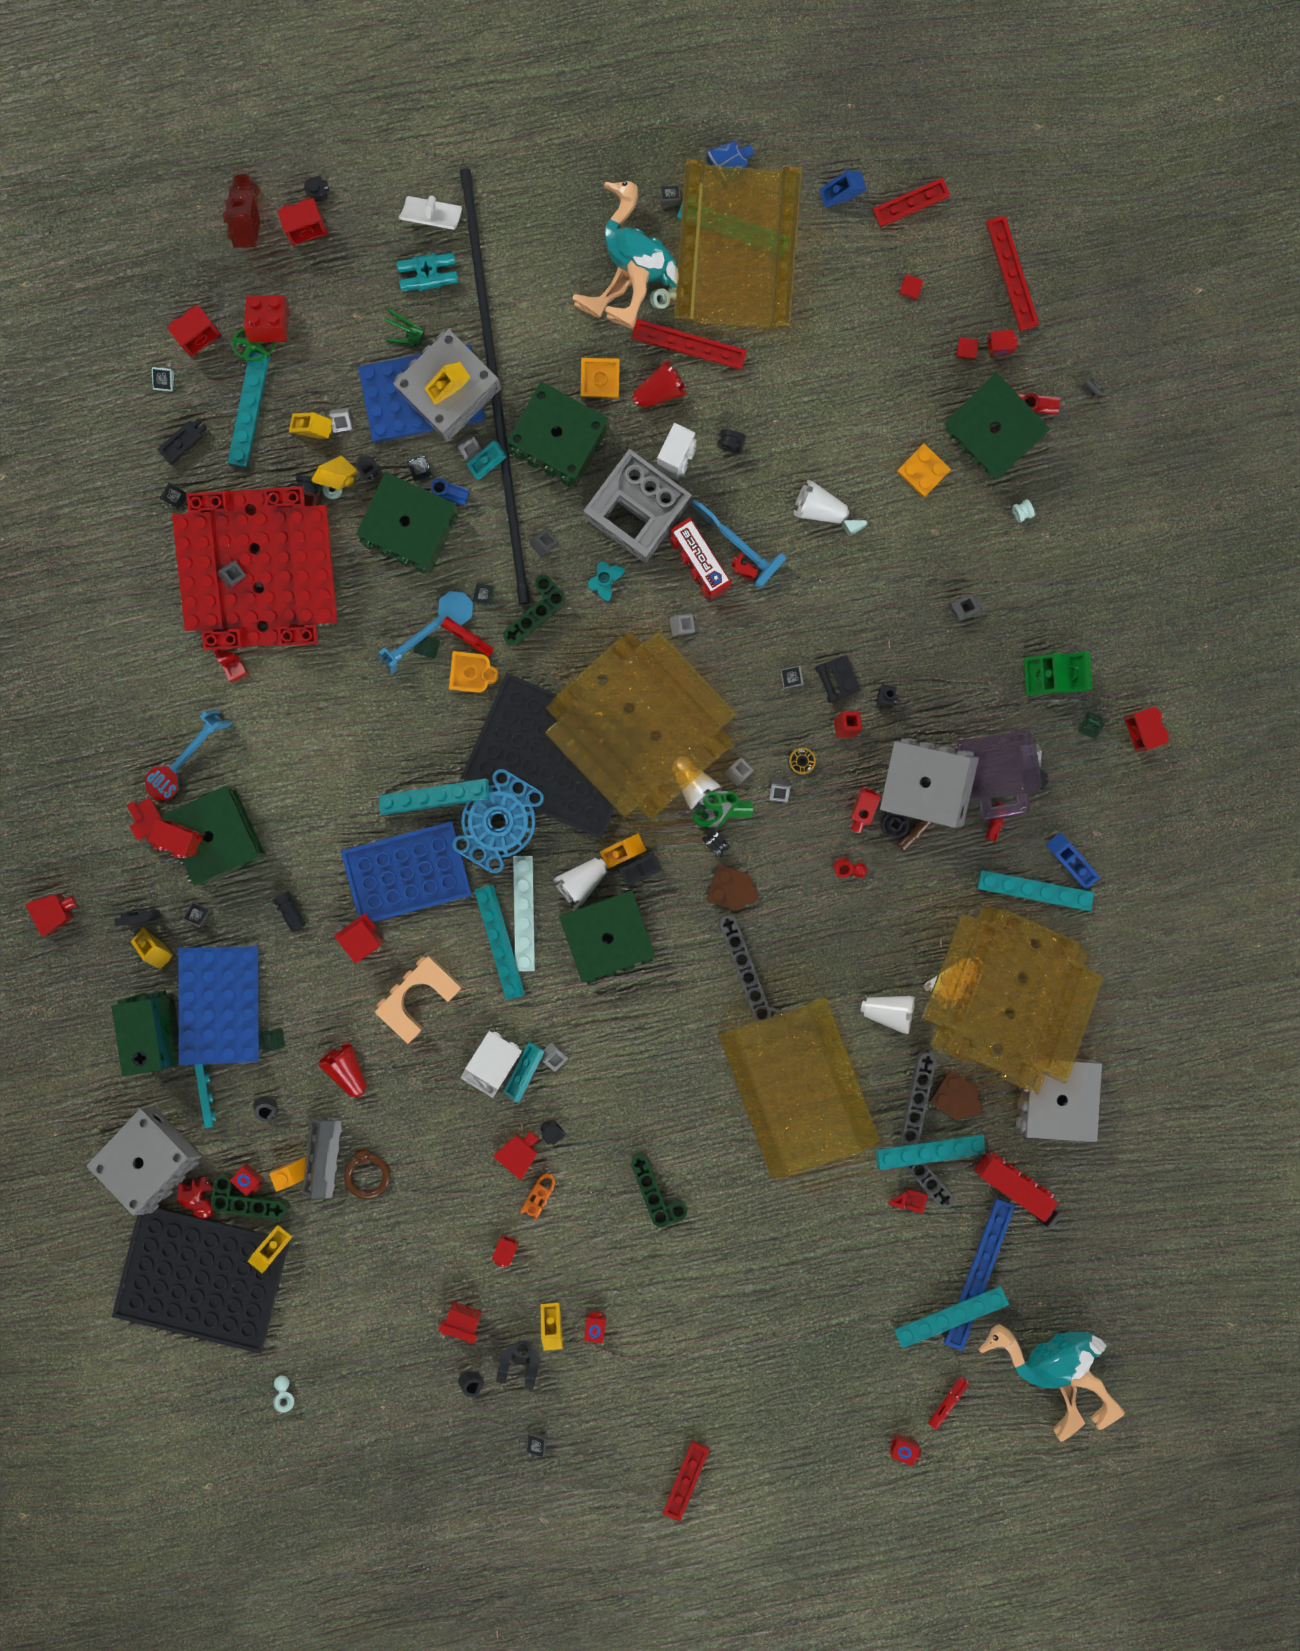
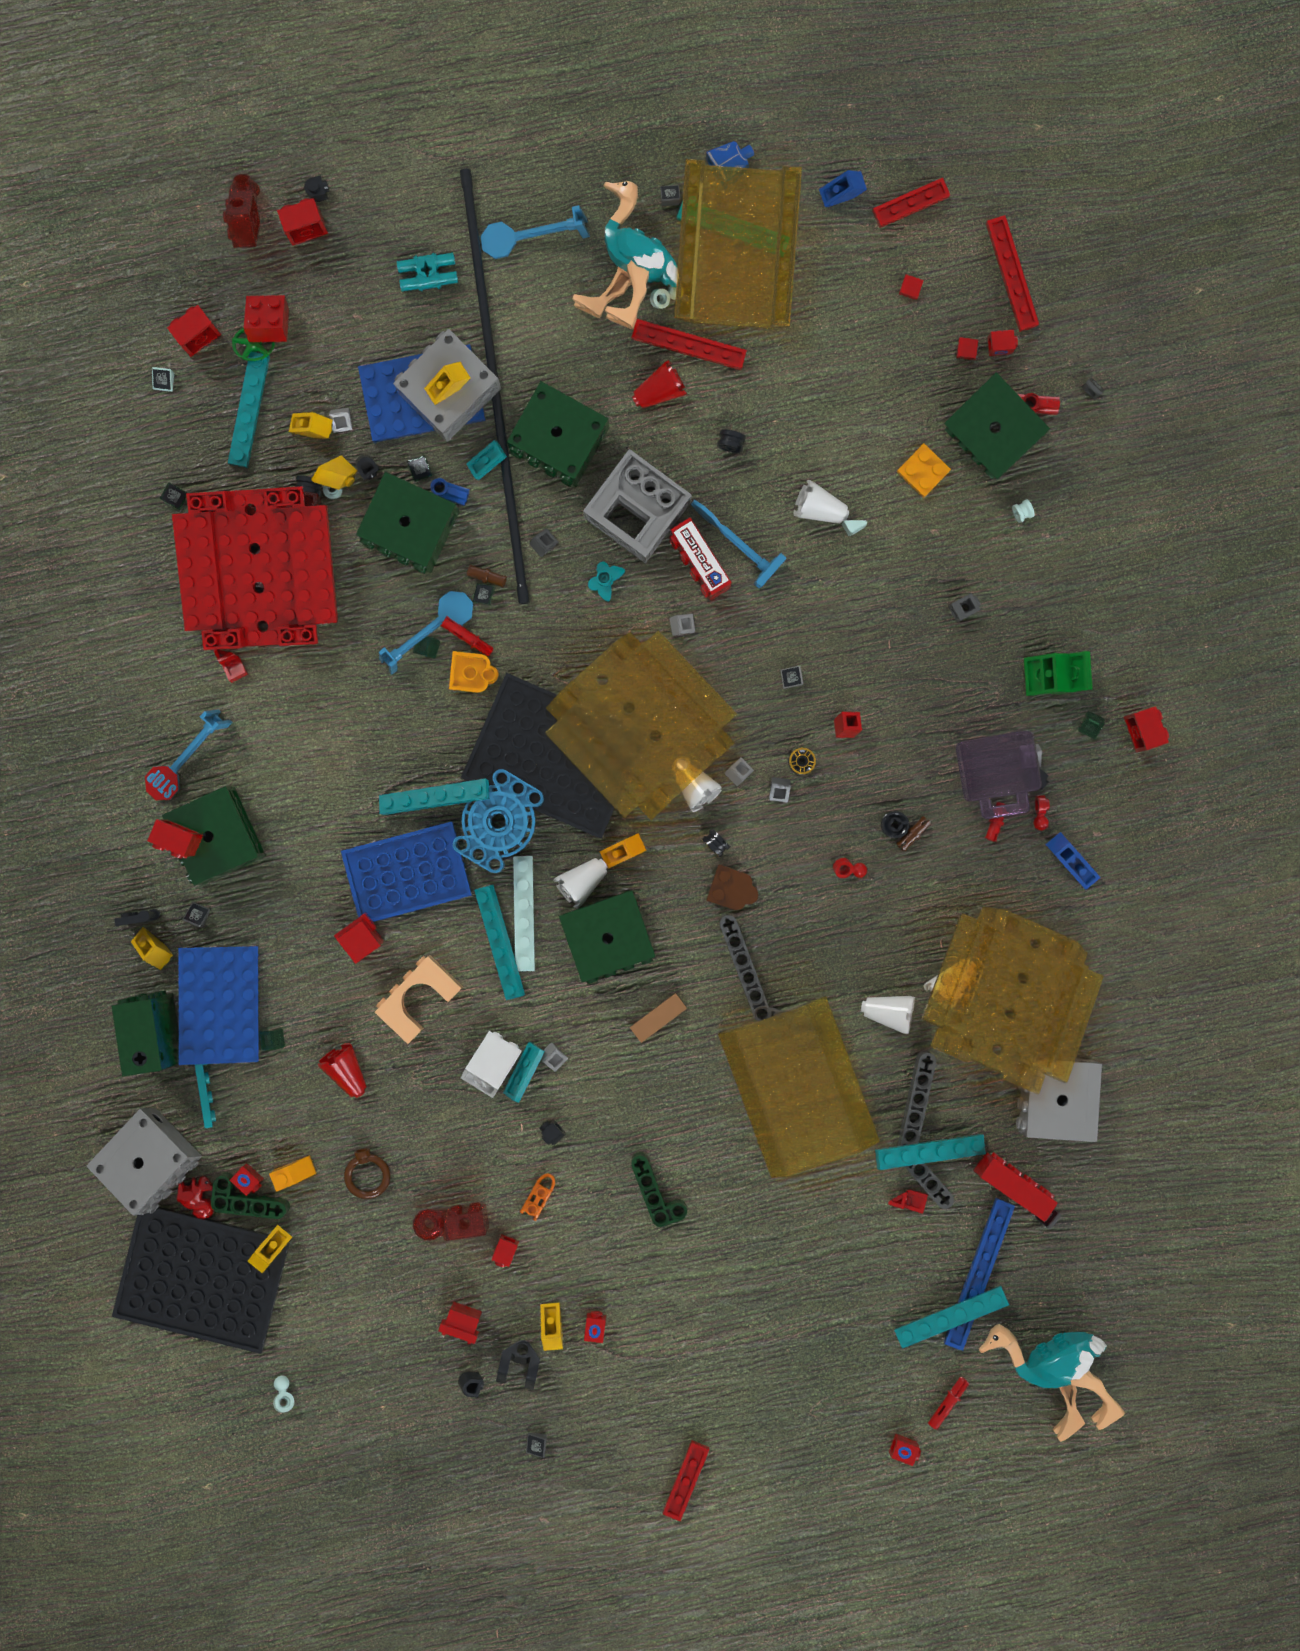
red torso [25,894,78,937] -> none
red plate [126,798,163,842] -> none
black hinge [157,419,207,465] -> none
dark grey slope [217,560,247,589] -> none
black plate [253,1096,278,1124] -> none
black axle [272,891,306,932] -> none
dark grey piece [302,1117,342,1199] -> none
green plant [384,308,425,347] -> none
white shield [399,196,462,230] -> none
light grey slope [456,434,482,463] -> none
red torso [493,1131,539,1180] -> none
dark green beam [503,575,565,646] -> none
light orange plate [581,358,620,399] -> none
black brick [619,853,662,887] -> none
white brick [657,423,697,480] -> none
green connector [692,791,753,827] -> none
red bracket [731,552,758,581] -> none
black plate [815,655,861,703] -> none
red torso [850,786,881,833] -> none
black plate [876,684,899,709] -> none
light grey gear [880,738,979,828] -> none
reddish brown plate [928,1070,982,1120] -> none
teal plate [977,870,1095,911] -> none
none -> clear red brick [413,1202,489,1241]
none -> reddish brown pin [467,565,507,588]
none -> dark azure piece [480,205,590,259]
none -> medium nougat tile [630,993,687,1043]
none -> red plate [1033,795,1050,831]

